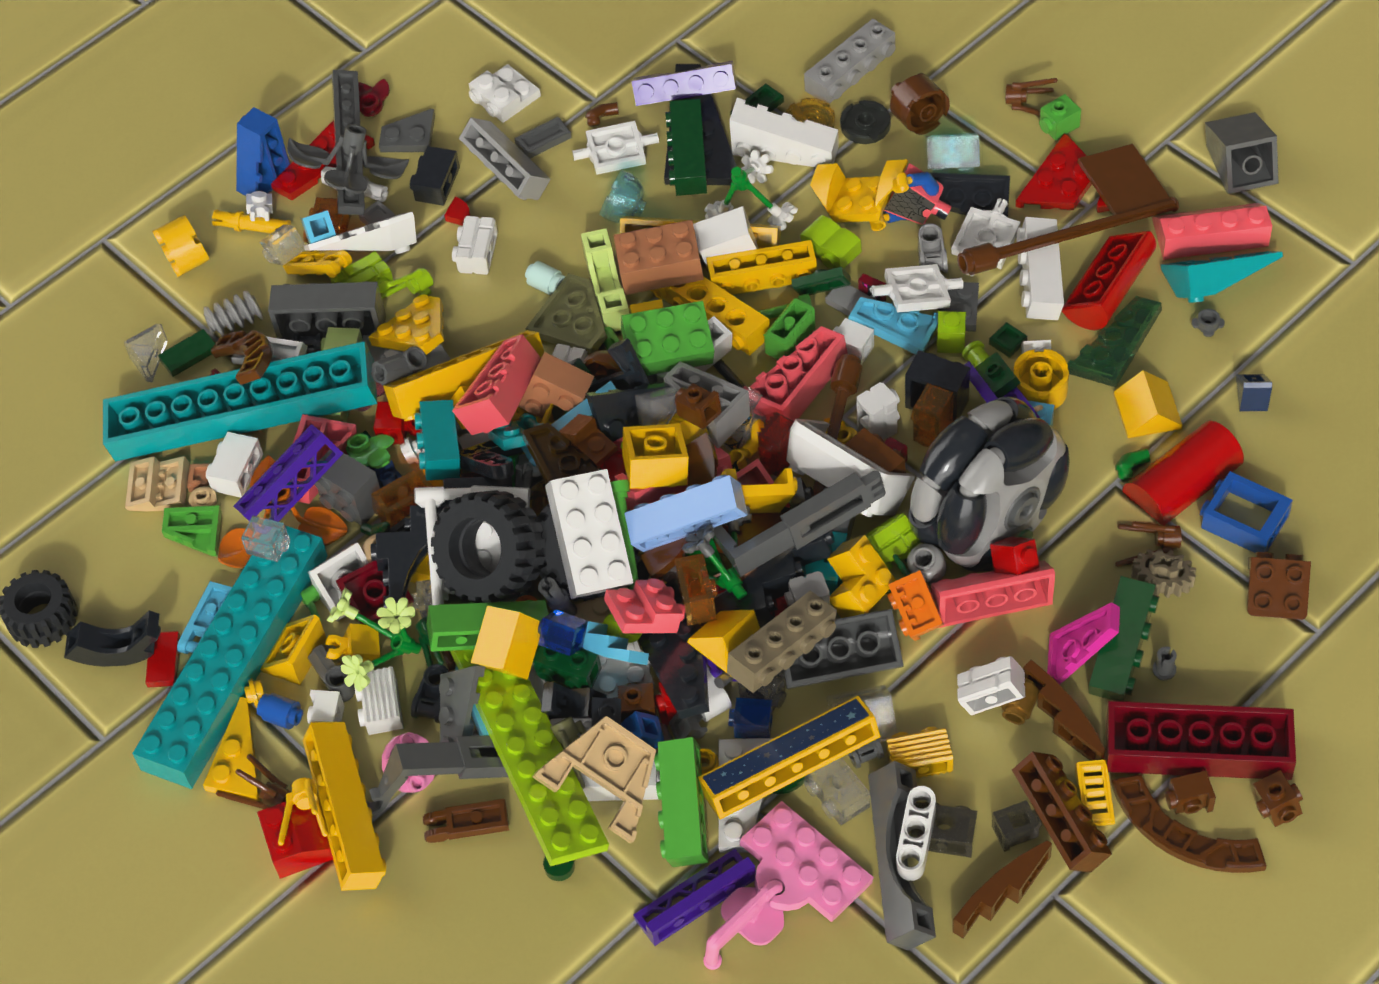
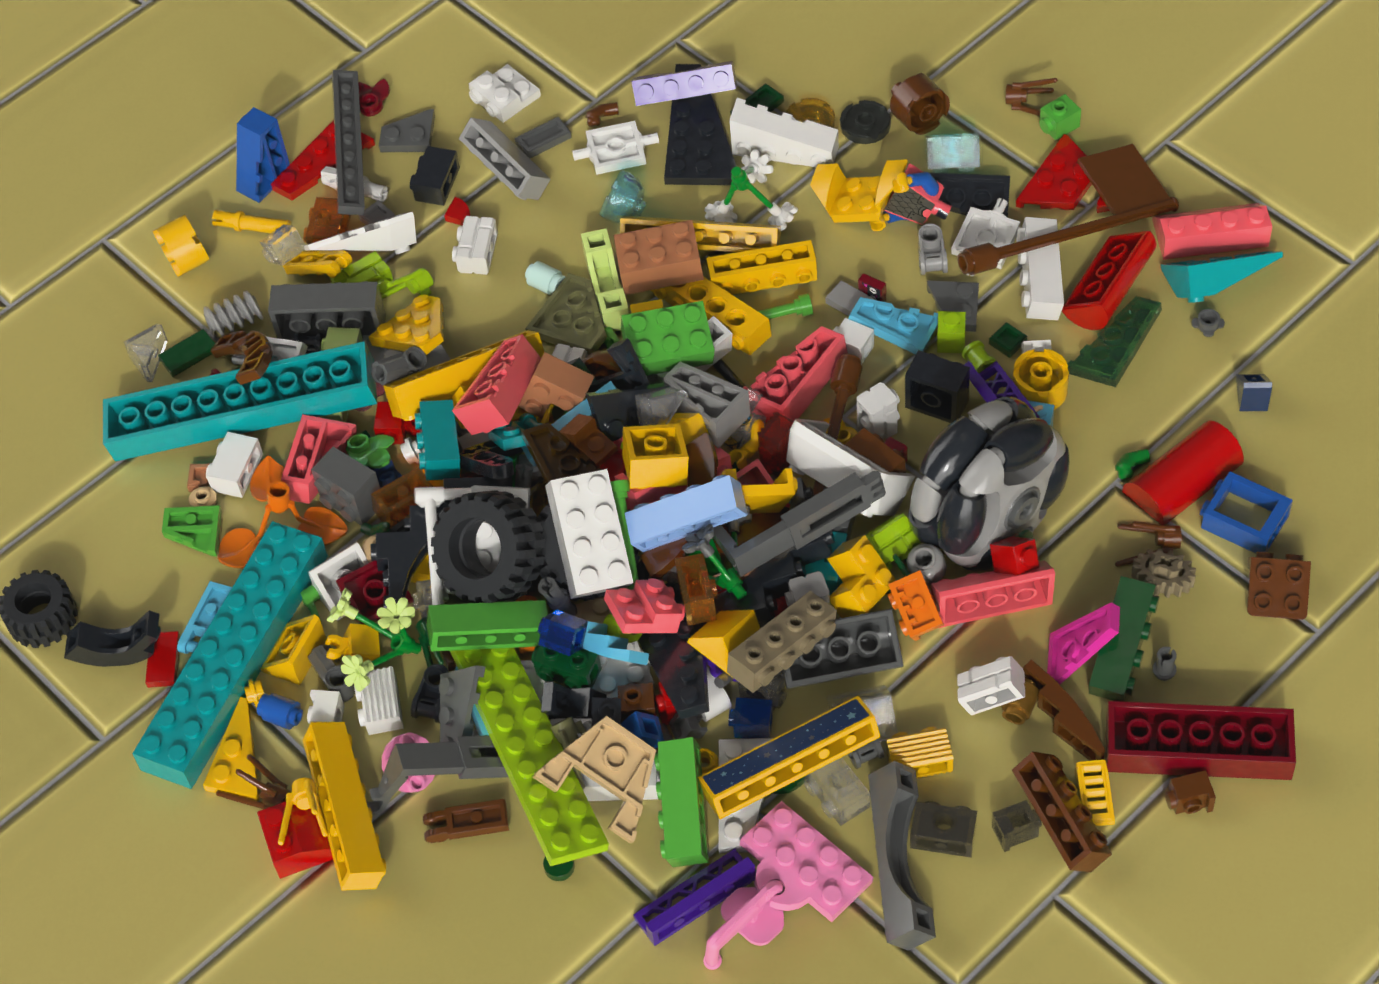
tan slope [125,456,189,511] -> none
dark purple fence [233,424,344,536] -> none
clear brick [241,516,290,562] -> none
white plate [246,191,273,221] -> none
dark grey plant [287,124,409,194] -> none
medium azure brick [301,210,336,244] -> none
yellow slope [470,606,544,680] -> none
dark green brick [665,99,707,196] -> none
reddish brown brick [675,383,722,429] -> none
white slope [693,206,759,266] -> none
bright green brick [764,298,815,360] -> none
dark green plate [791,267,851,295] -> none
lime brick [800,215,862,269] -> none
light grey brick [804,19,896,106] -> none
white plate [871,264,963,313] -> none
white beam [896,786,936,881] -> none
clear orange brick [911,383,953,447] -> none
reddish brown slope [953,840,1052,939] -> none
dark green plate [975,351,1021,398] -> none
reddish brown tile [1111,774,1267,873] -> none
yellow slope [1114,370,1183,438] -> none
dark grey slope [1205,112,1279,194] -> none
reddish brown brick [1253,770,1303,827] -> none

